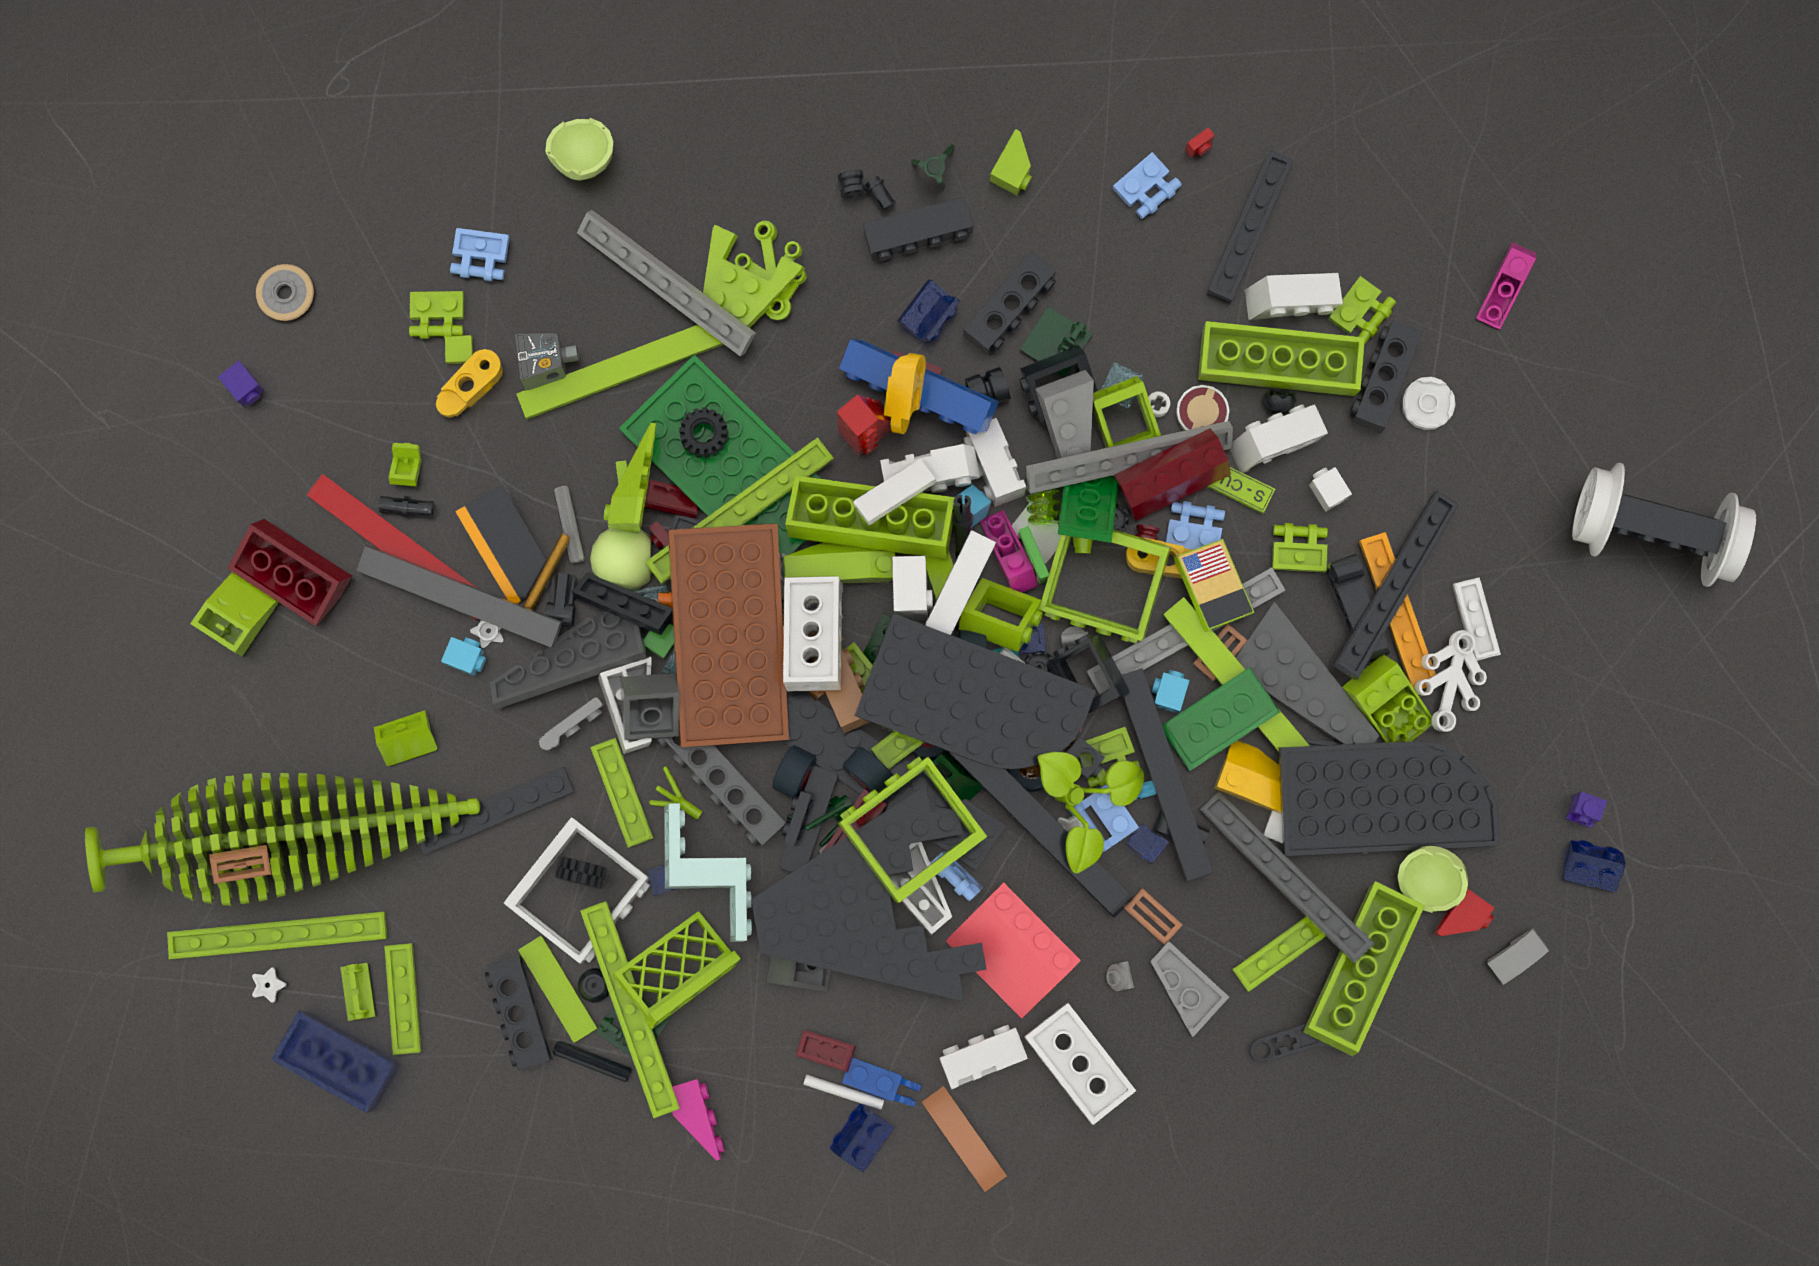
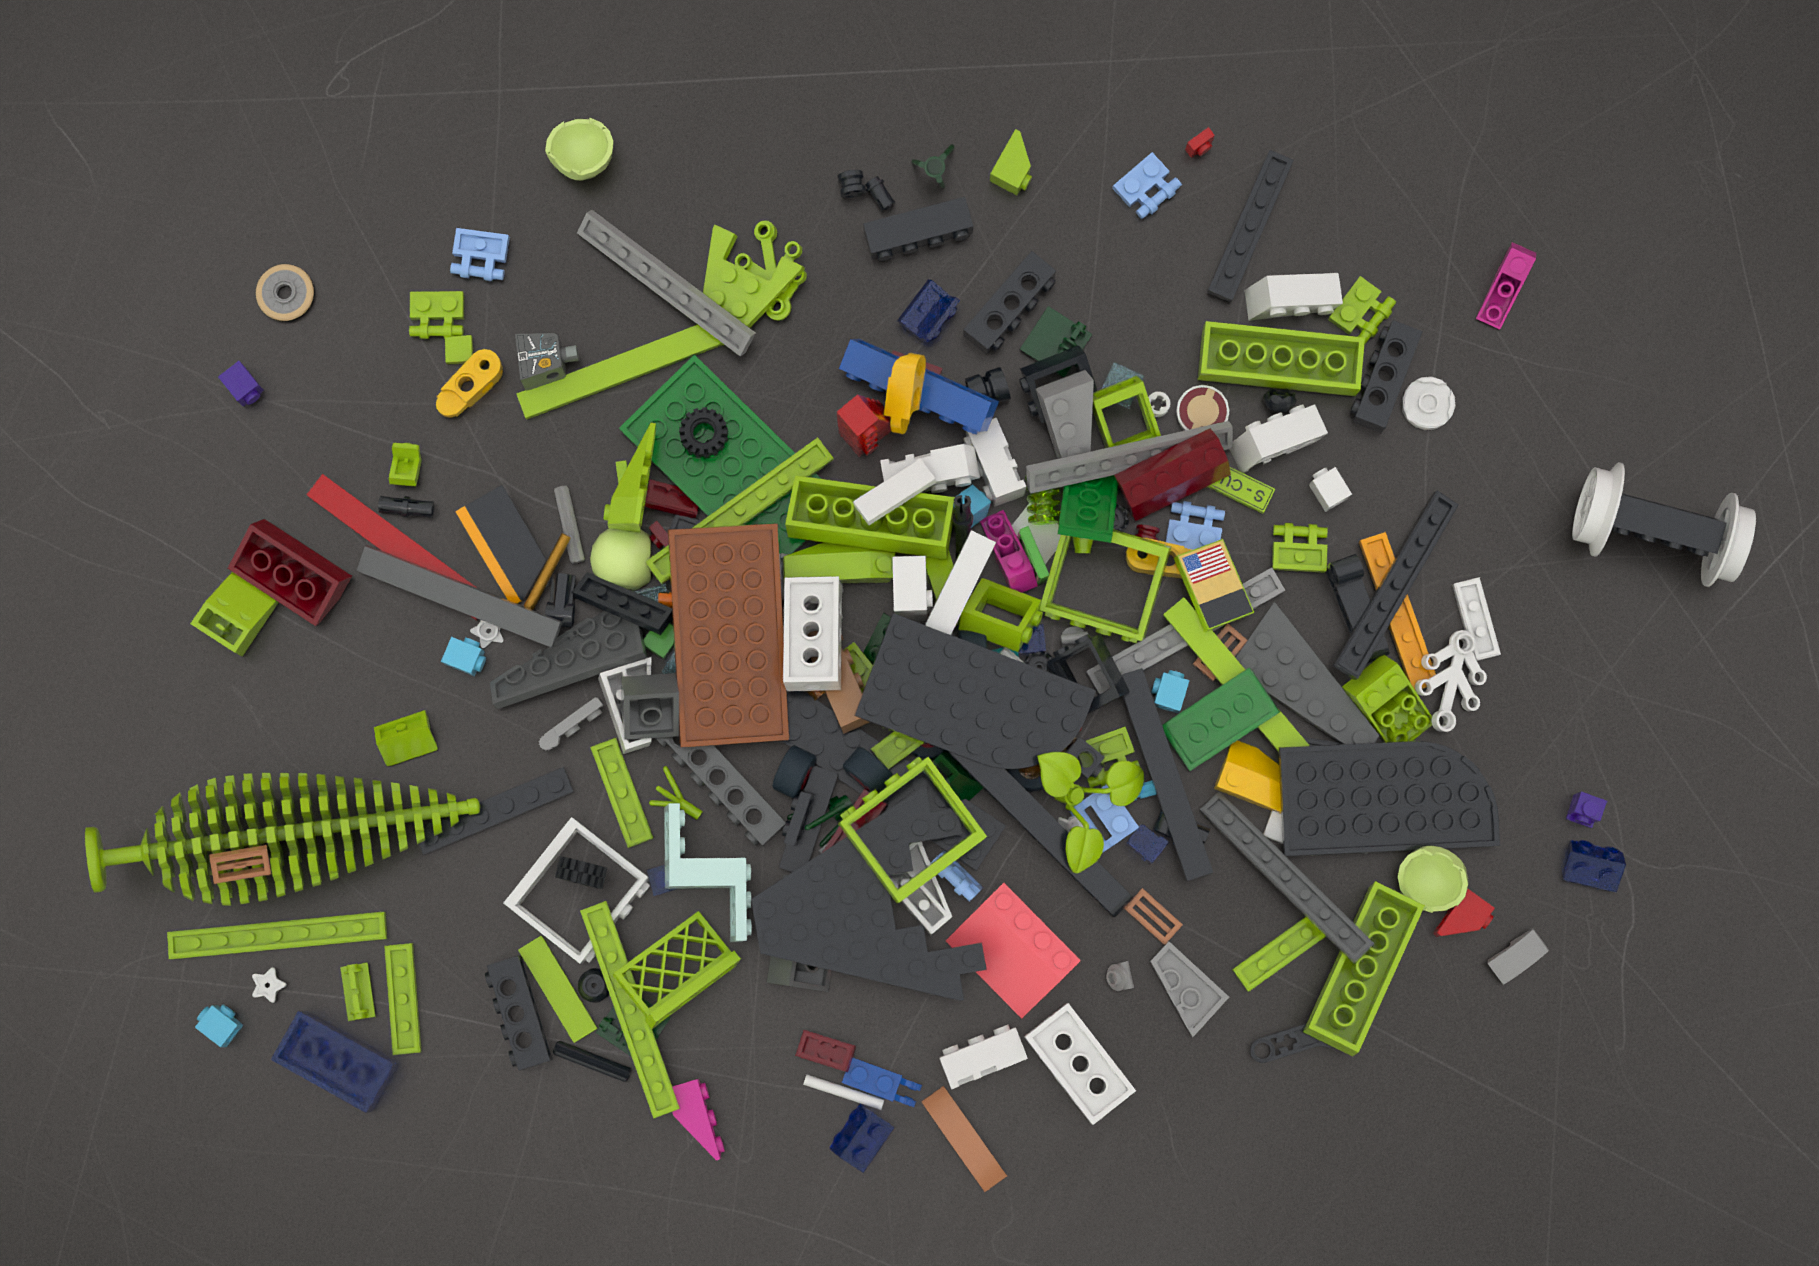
none -> medium azure brick [195,1004,243,1047]

